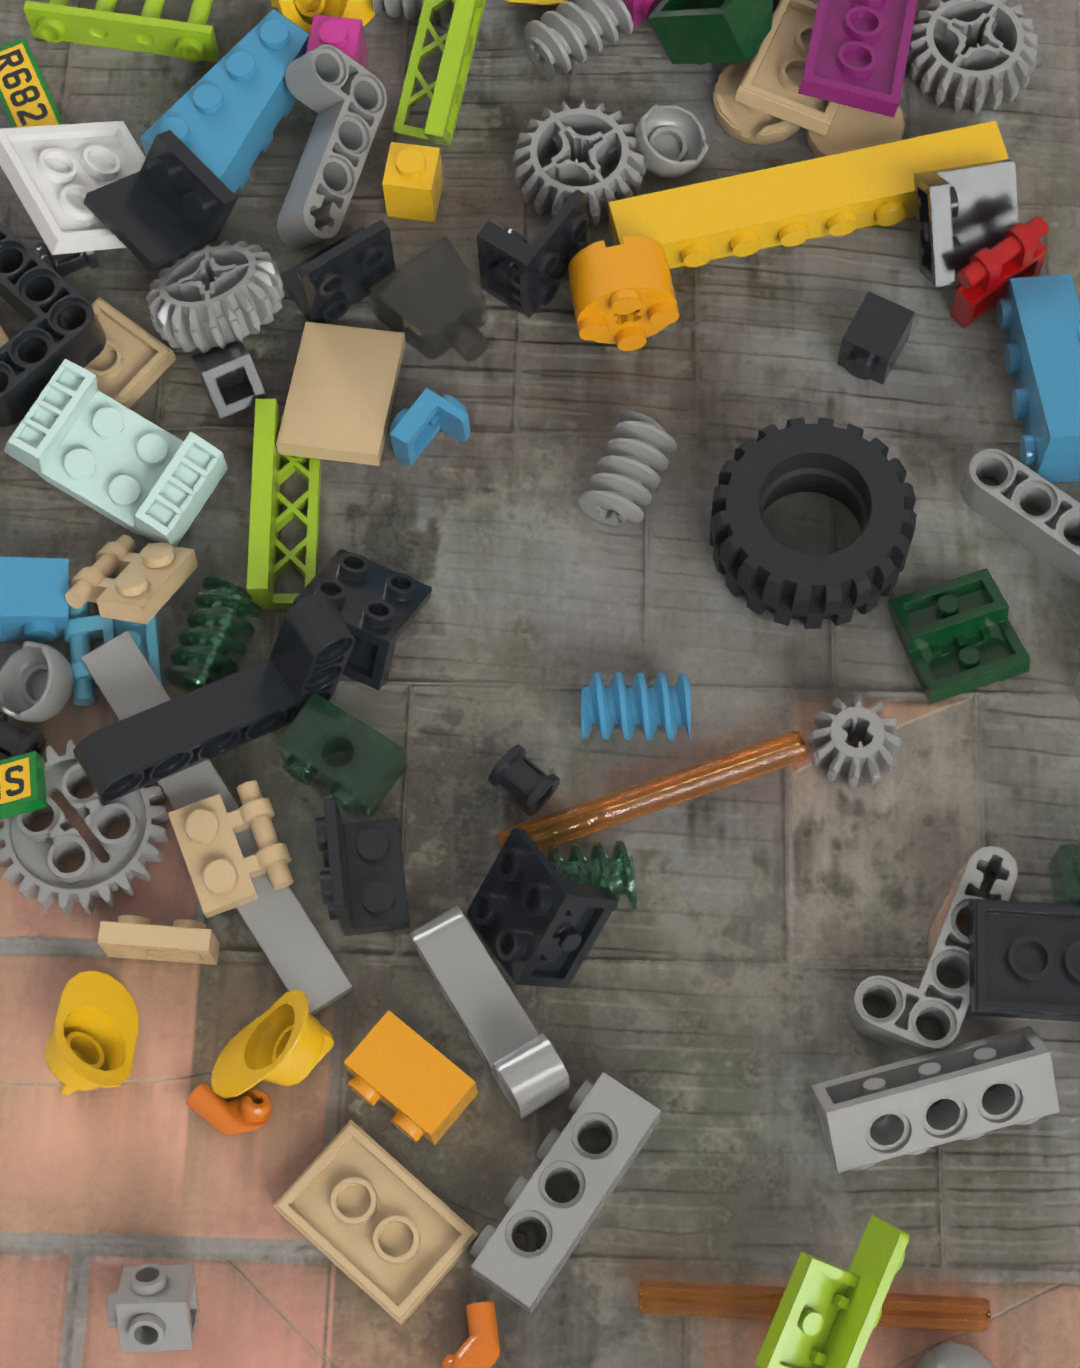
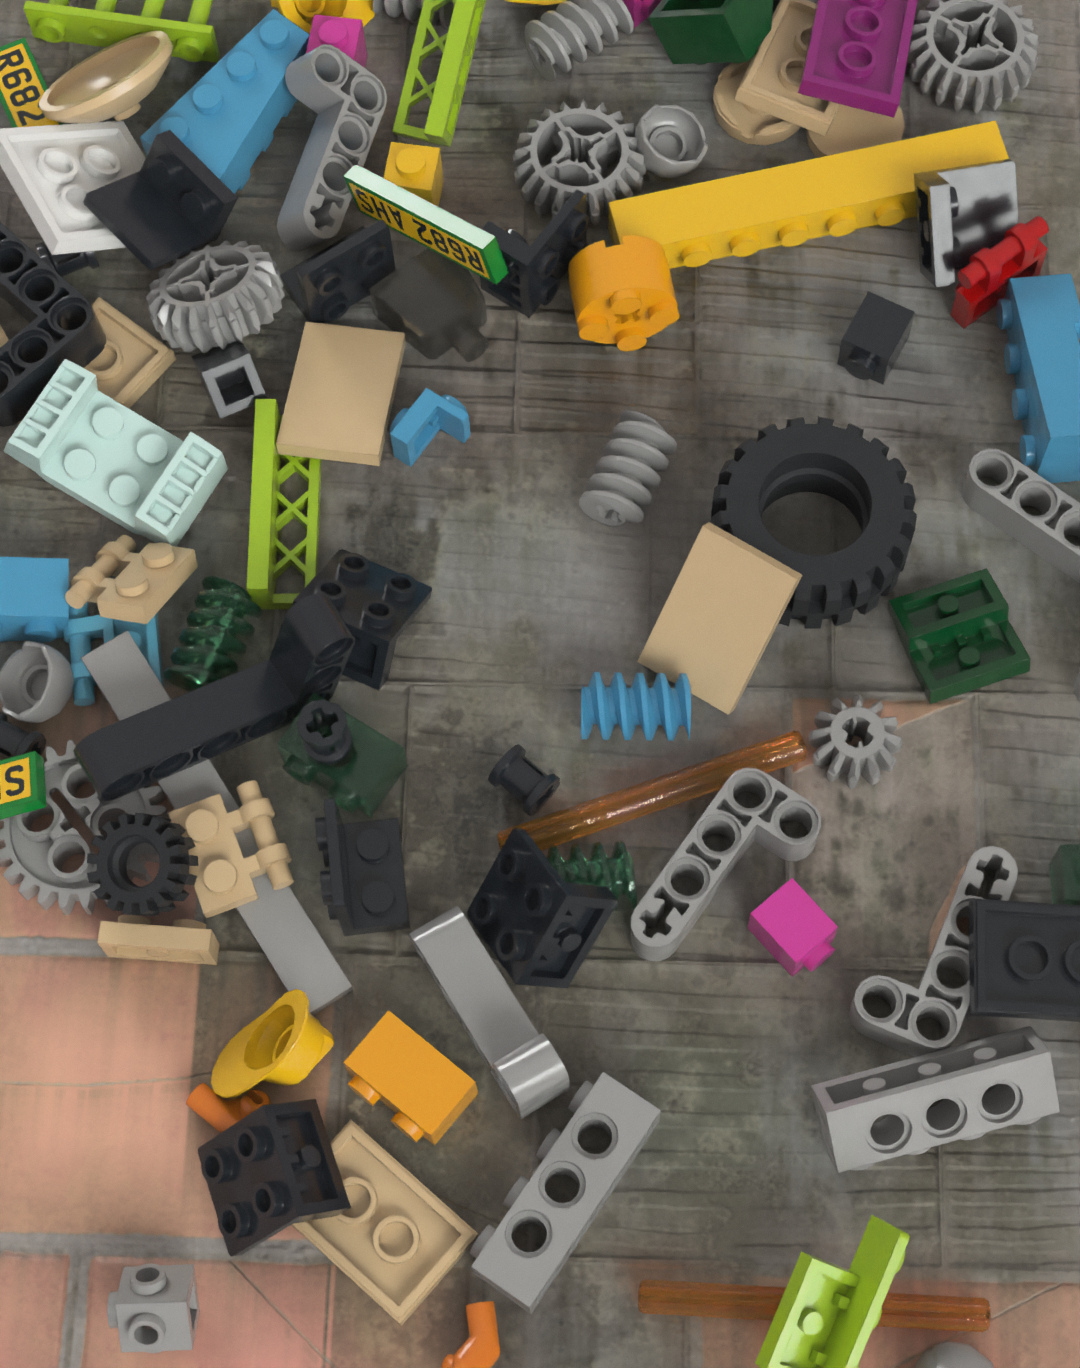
yellow piece [44,970,139,1096] -> none
none -> tan dish [39,31,173,124]
none -> black tyre [87,813,199,916]
none -> black bracket [198,1099,351,1256]
none -> black bush [297,699,353,765]
none -> tile [343,165,508,285]
none -> light grey beam [630,768,821,961]
none -> tan tile [637,522,802,715]
none -> dark pink brick [747,878,838,977]

